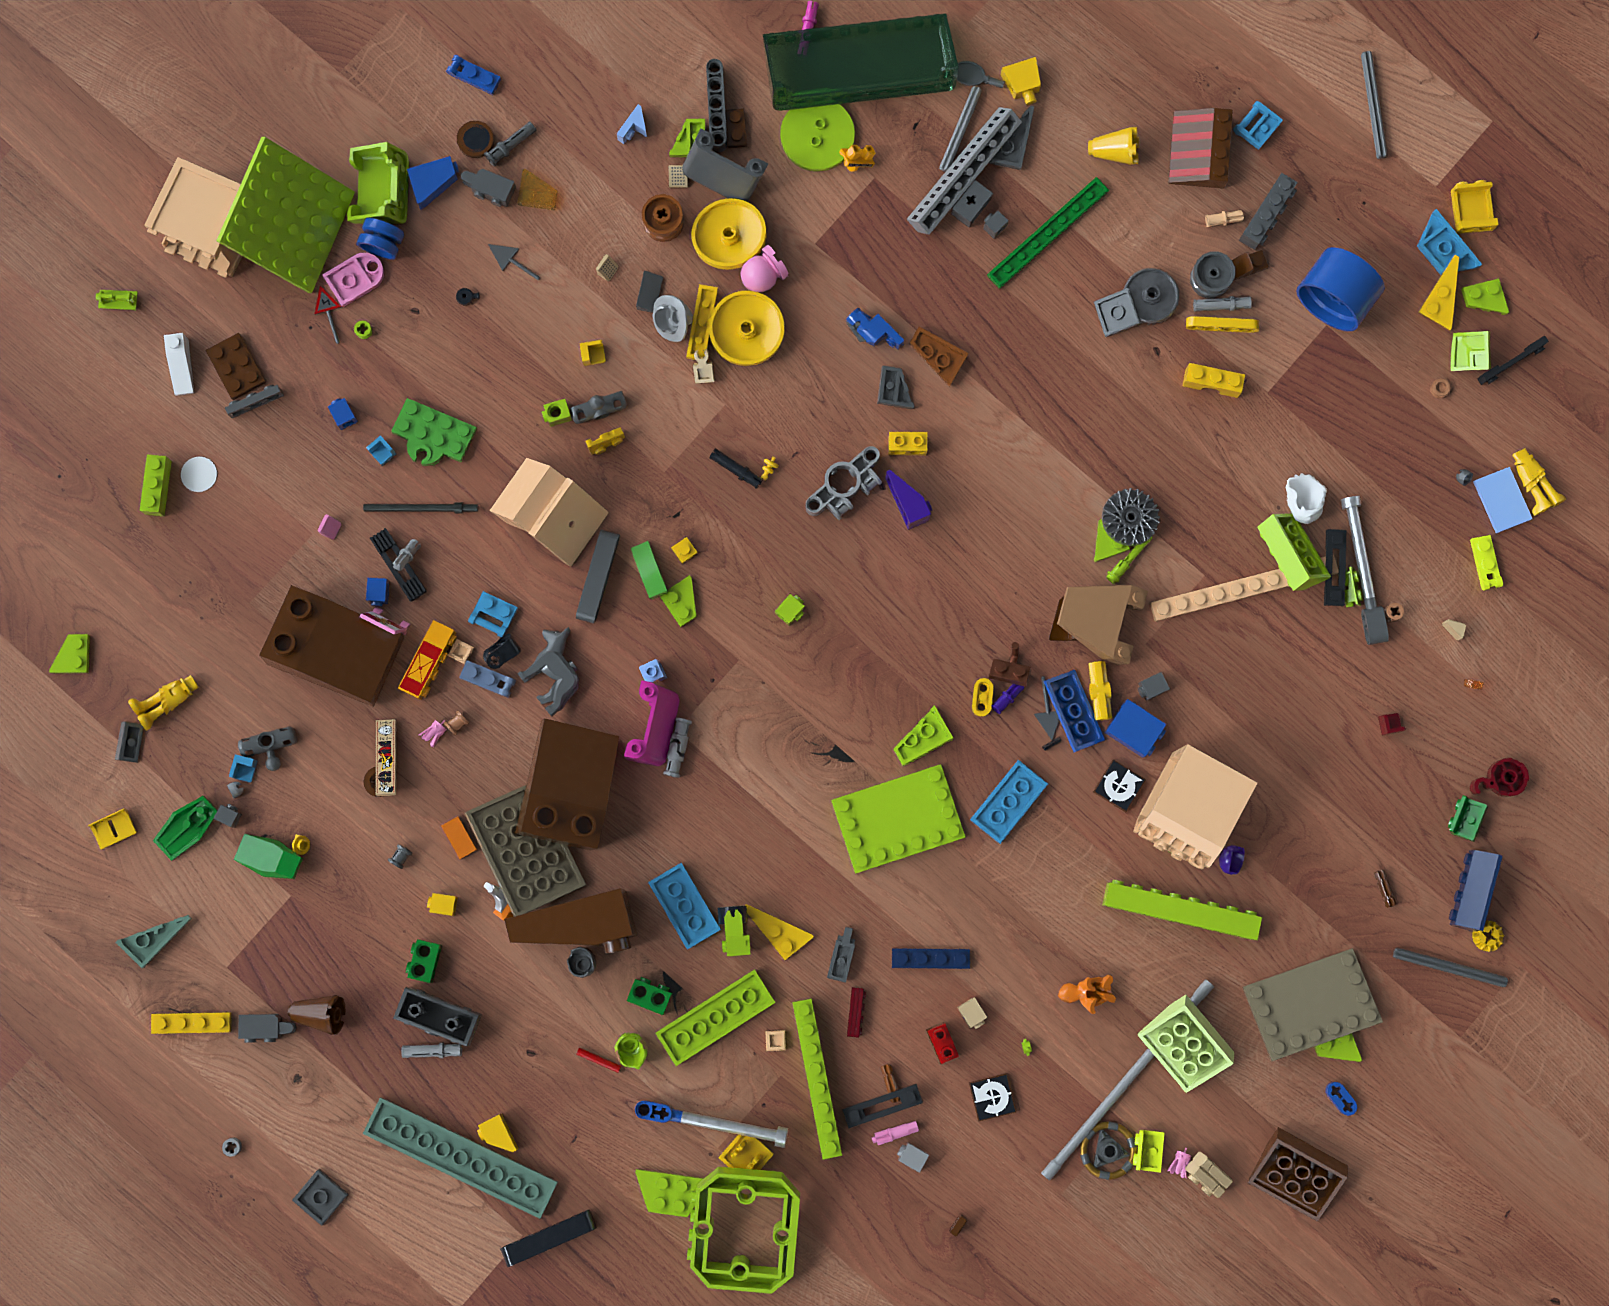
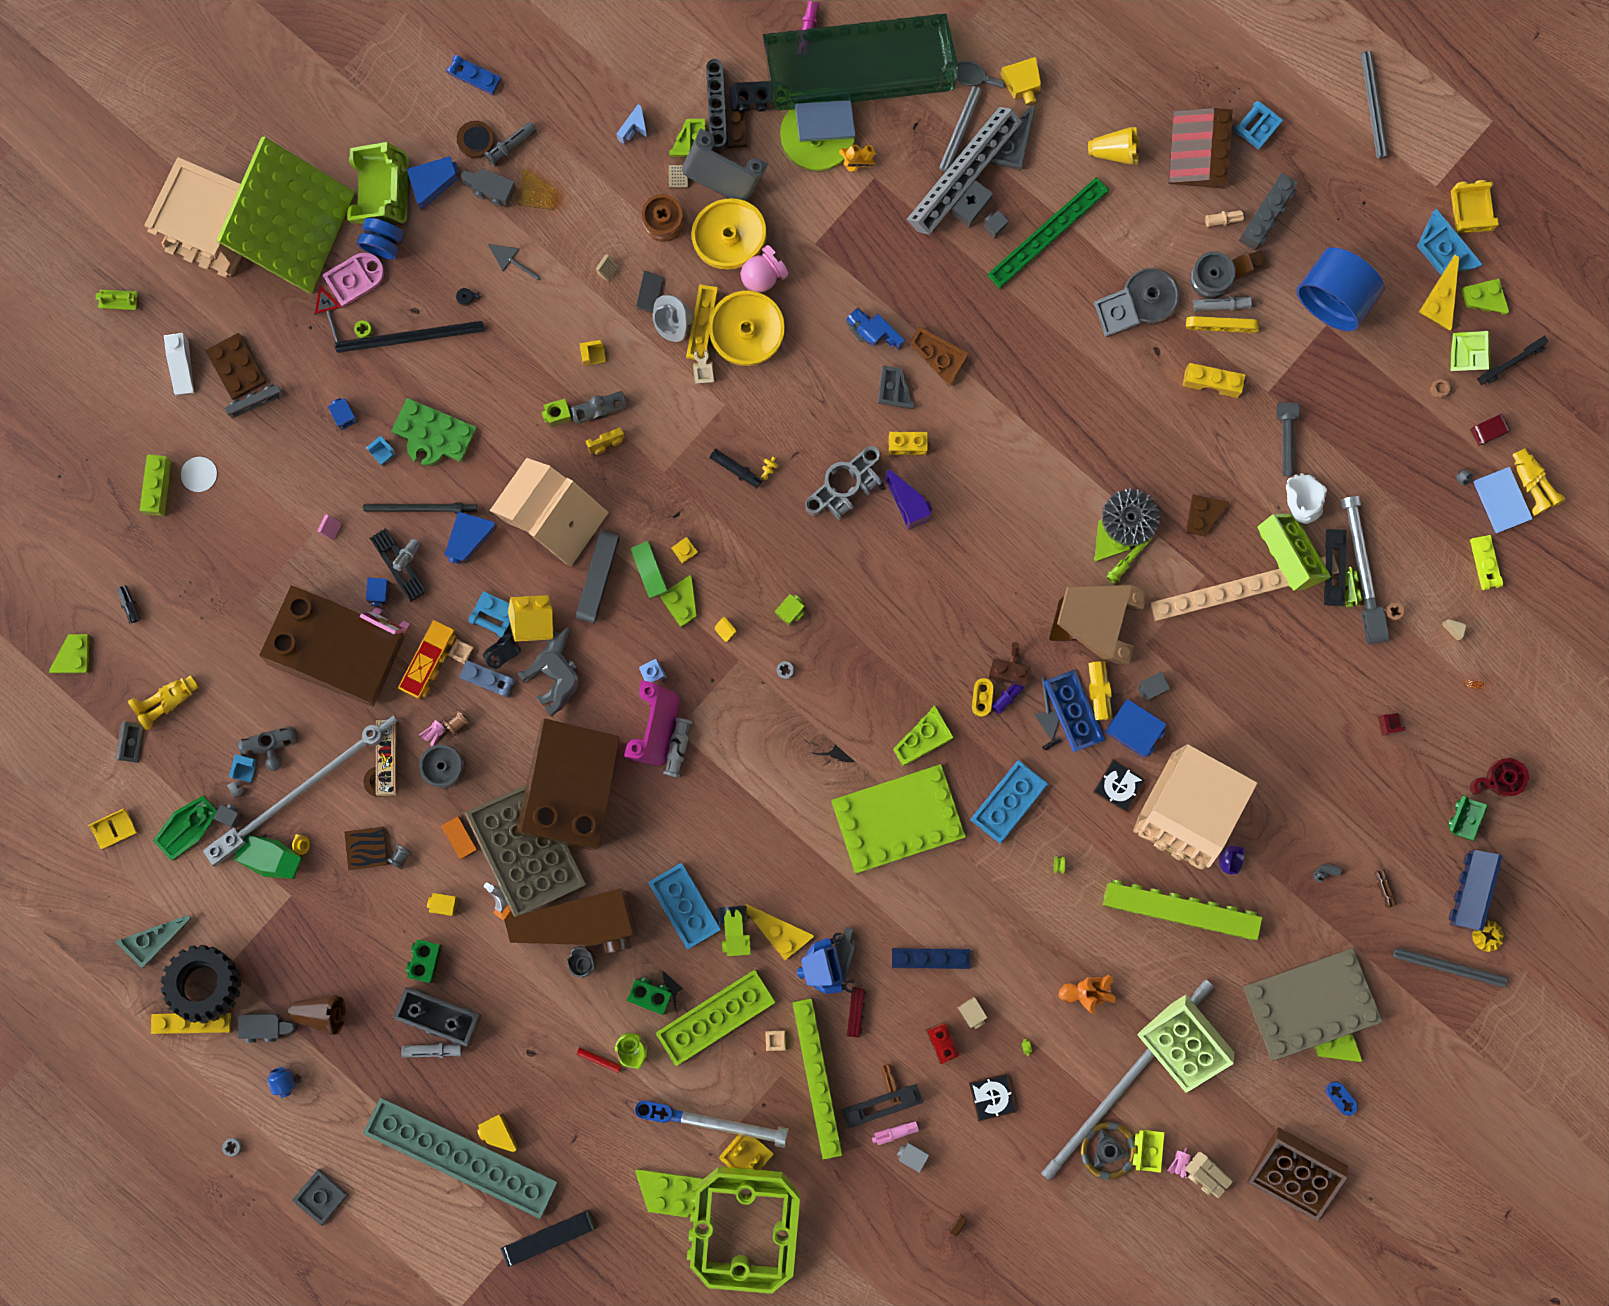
none -> black axle [117,585,141,624]
none -> black tyre [161,945,241,1023]
none -> light grey bar [203,715,398,867]
none -> blue head [267,1067,296,1098]
none -> black axle [335,321,484,353]
none -> reddish brown tile [344,827,388,870]
none -> dark grey wheel [419,745,465,789]
none -> blue slope [444,512,497,565]
none -> yellow slope [508,595,553,642]
none -> yellow slope [715,617,737,642]
none -> black brick [729,81,773,113]
none -> light grey bush [776,661,794,679]
none -> sand blue tile [795,100,855,142]
none -> torso [797,933,855,994]
none -> lime bush [1054,856,1065,874]
none -> reddish brown wing [1185,495,1229,536]
none -> dark grey axle [1276,402,1299,477]
none -> dark grey arm [1313,864,1341,882]
none -> dark red beam [1470,414,1511,446]

